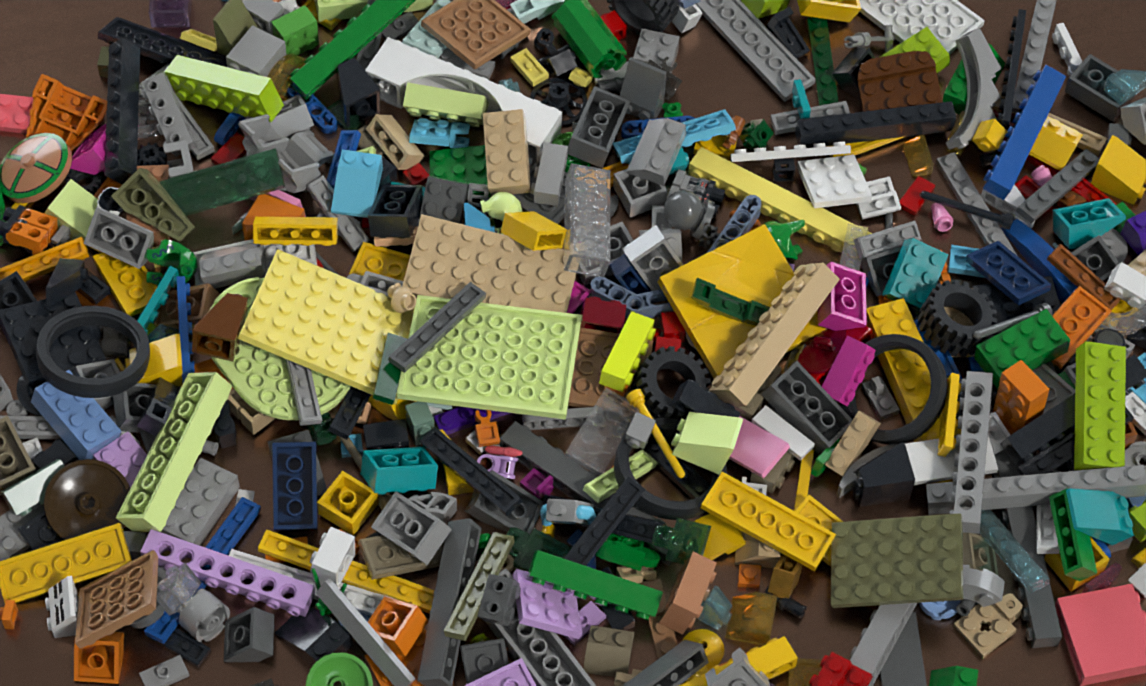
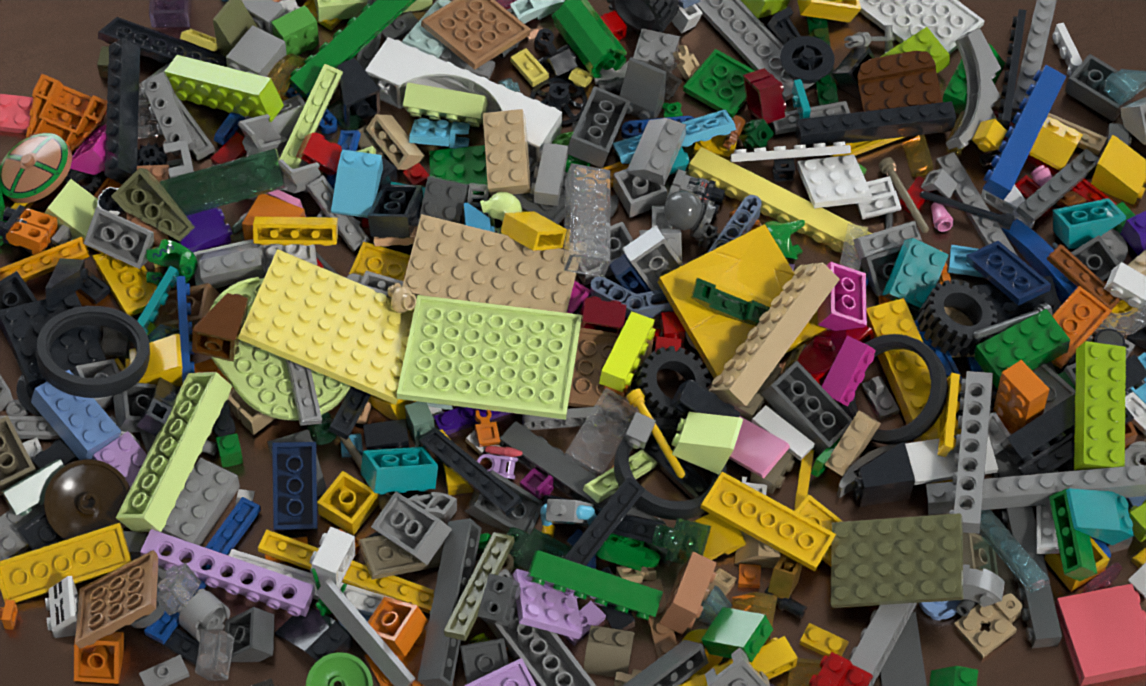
tile [372,333,407,405] -> none
dark grey plate [388,282,486,373] -> none
none -> dark purple brick [175,202,233,252]
none -> clear brick [195,629,235,681]
none -> green brick [216,433,243,468]
none -> yellowish green plate [276,64,343,171]
none -> red brick [296,132,342,176]
none -> tan plate [673,45,700,81]
none -> green plate [683,49,754,118]
none -> green brick [701,607,773,663]
none -> tan slope [708,568,737,599]
none -> dark red piece [743,68,786,124]
none -> black wheel [780,36,835,84]
none -> yellow plate [799,623,849,656]
none -> dark tan piece [878,157,929,233]
none -> light grey panel [921,169,958,198]

